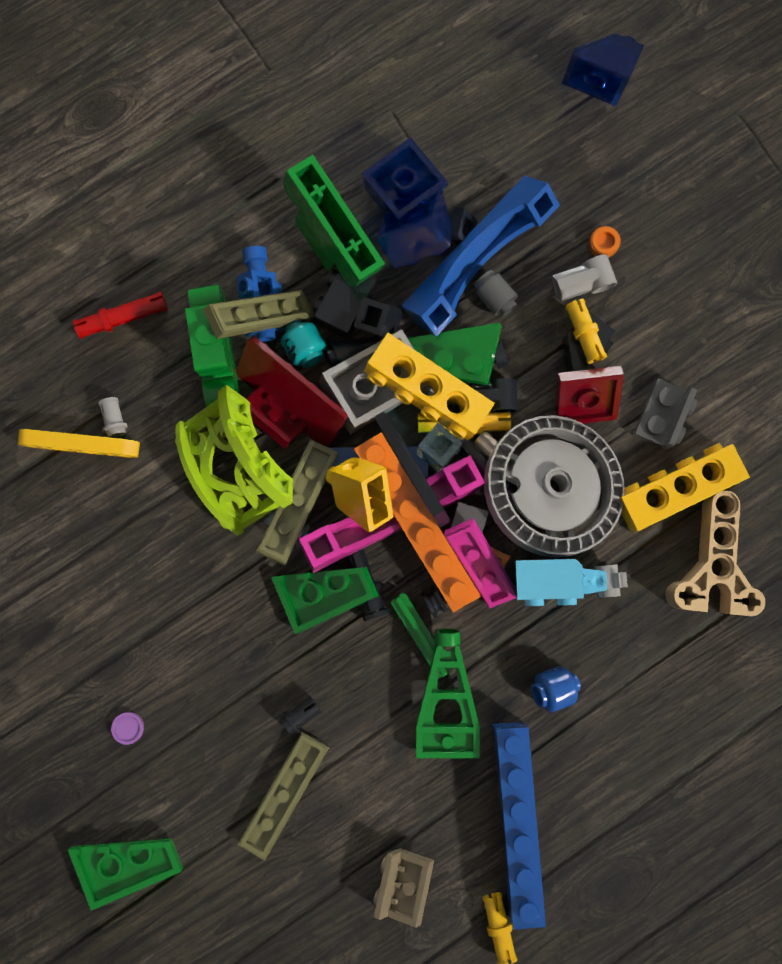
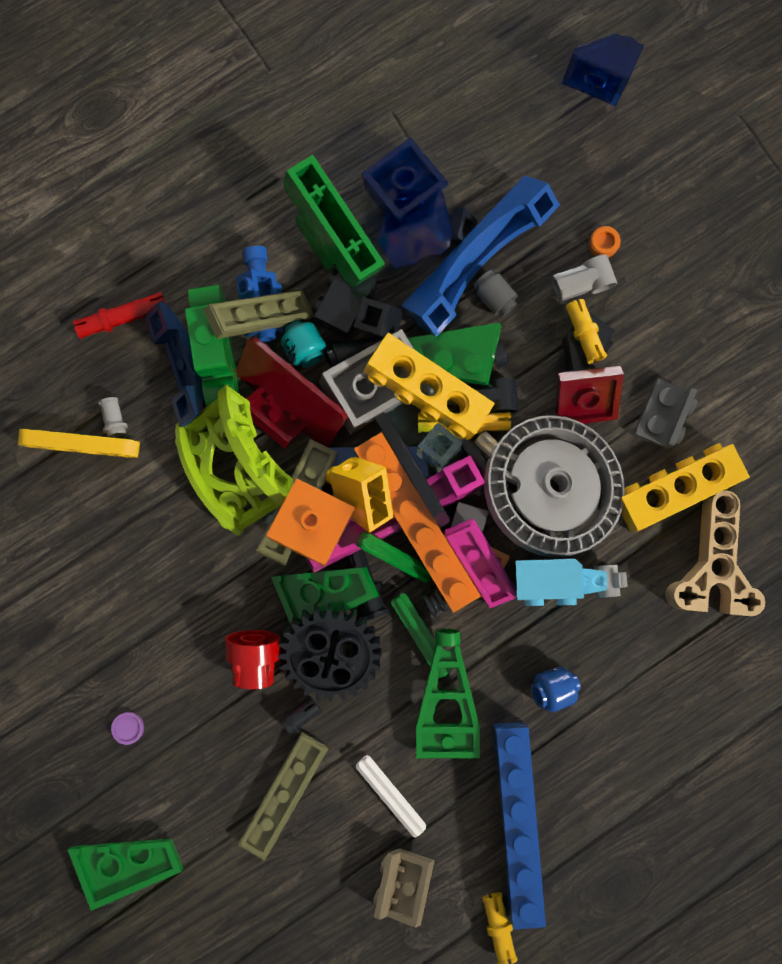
none -> dark blue slope [145,302,203,427]
none -> red piece [225,630,280,689]
none -> orange plate [266,478,355,567]
none -> black gear [278,603,382,702]
none -> green axle [356,531,431,583]
none -> white axle [356,755,426,837]

